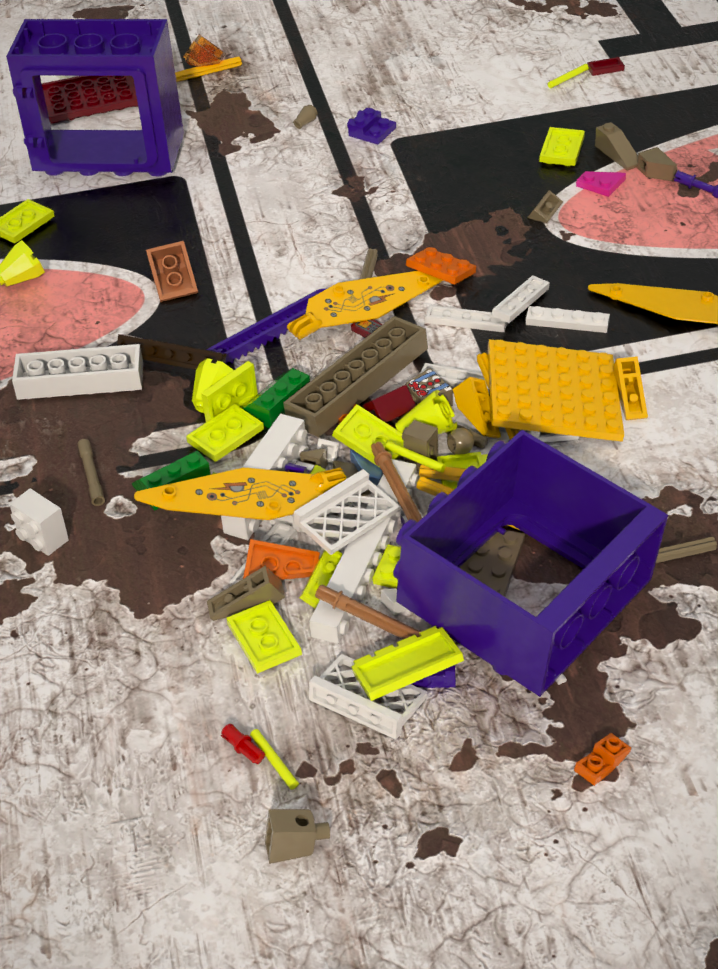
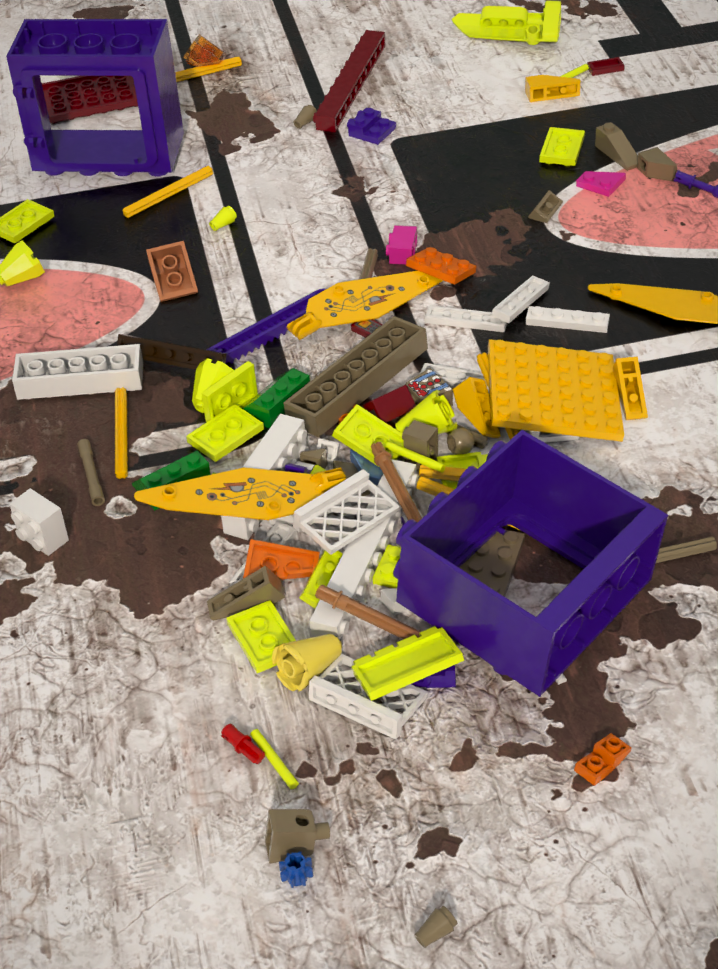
none -> yellow axle [115,387,128,479]
none -> yellow axle [122,166,213,218]
none -> neon yellow cone [209,206,237,231]
none -> light yellow cone [272,634,342,692]
none -> blue gear [279,851,314,888]
none -> dark red brick [313,30,385,132]
none -> dark pink brick [386,225,418,265]
none -> dark tan cone [414,906,458,948]
none -> neon yellow panel [452,1,561,45]
none -> yellow slope [525,75,581,102]

